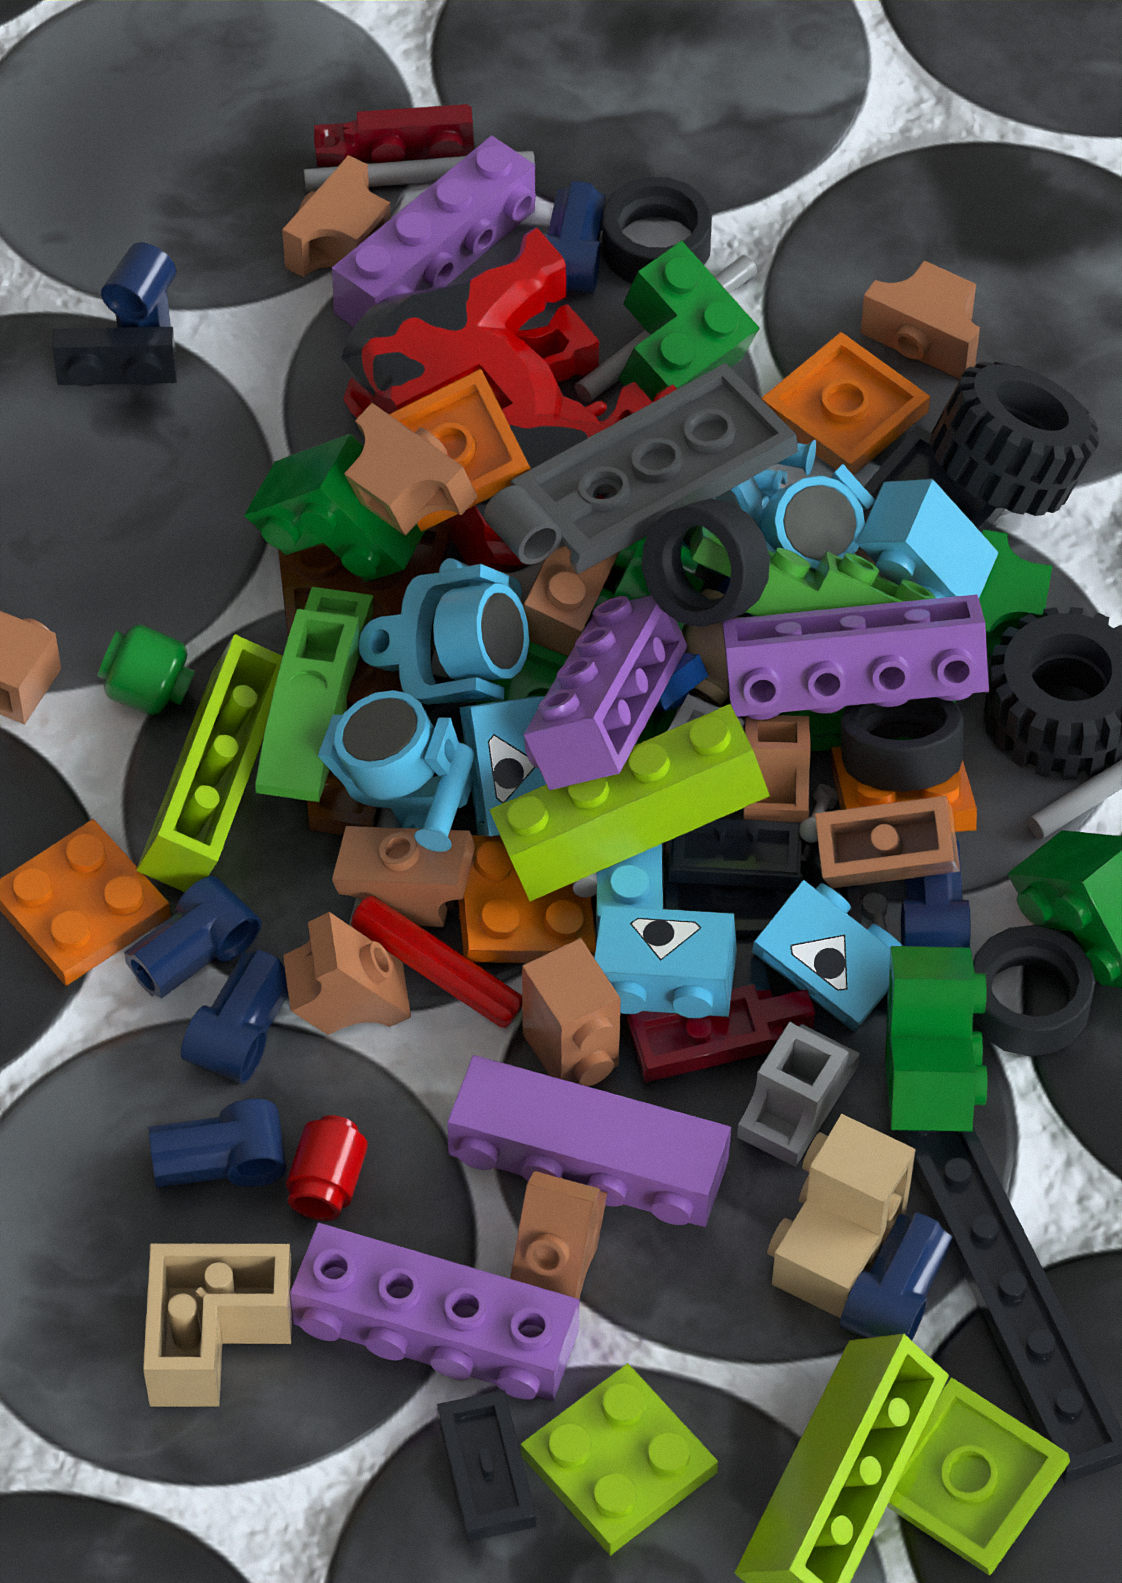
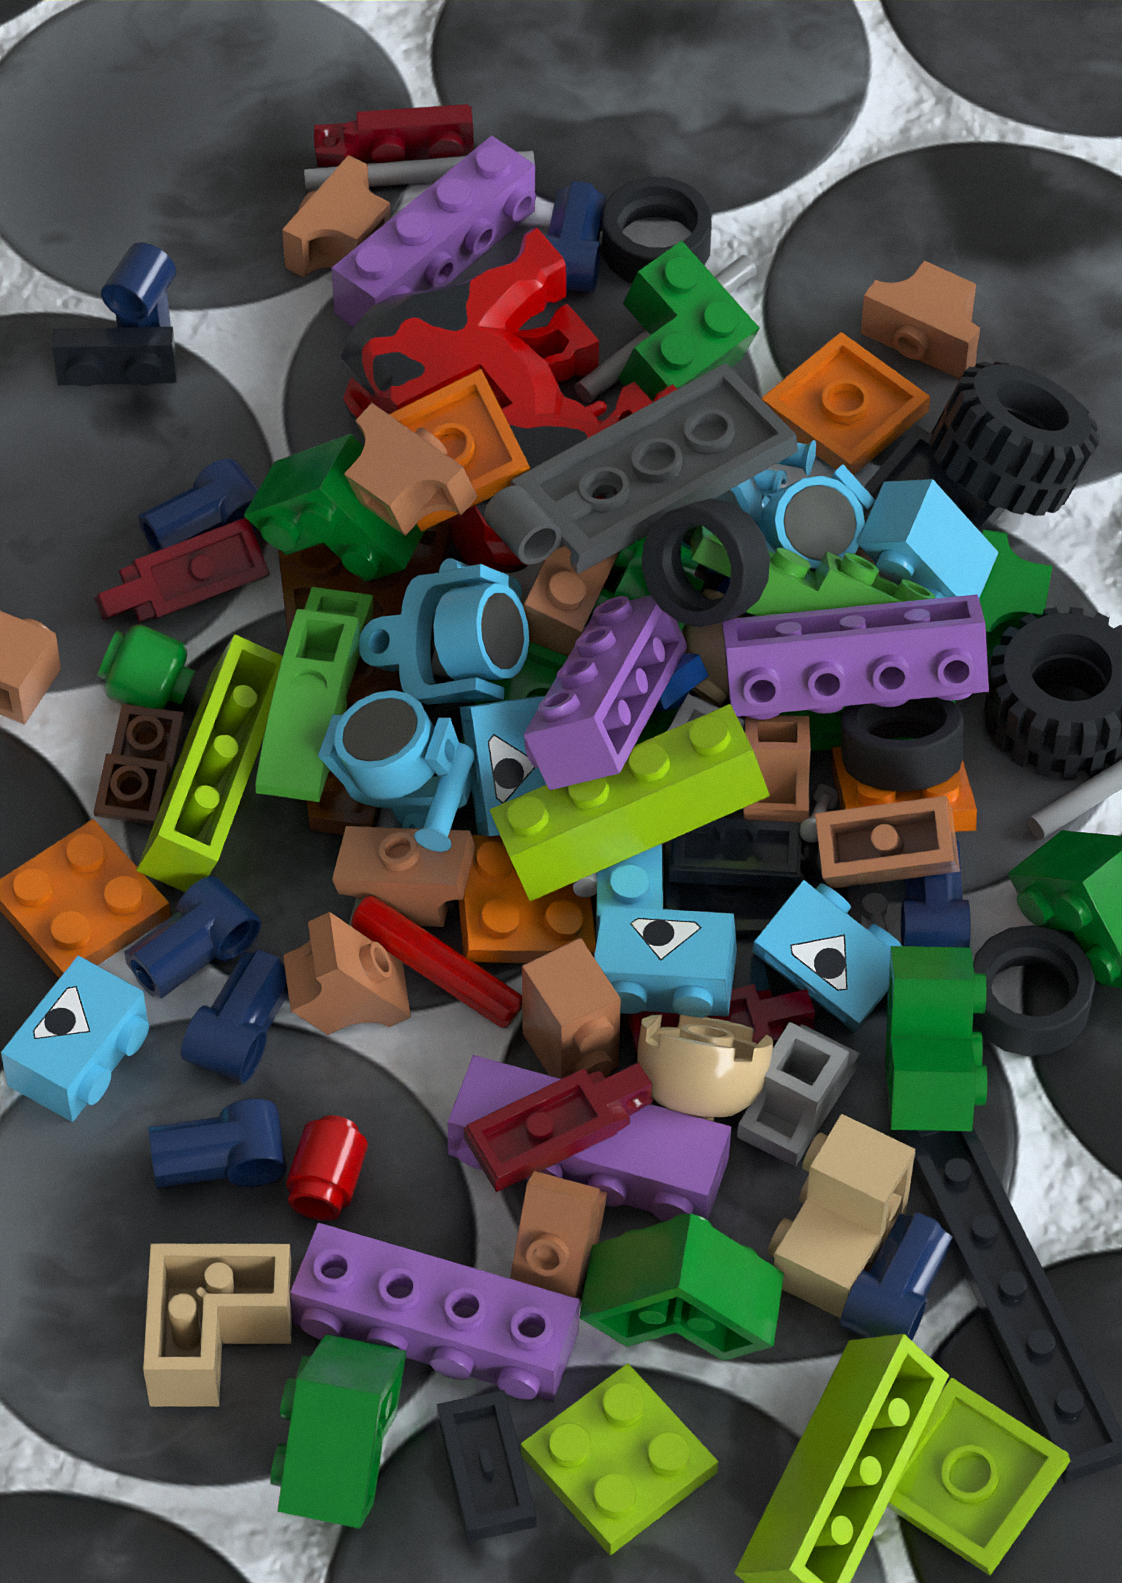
none -> medium azure brick [1,956,149,1123]
none -> reddish brown slope [93,704,186,825]
none -> dark red hinge [94,518,270,623]
none -> dark blue piece [138,458,259,553]
none -> green brick [270,1334,407,1529]
none -> dark red hinge [463,1062,653,1193]
none -> green brick [579,1213,784,1361]
none -> tan cylinder [638,1015,773,1122]

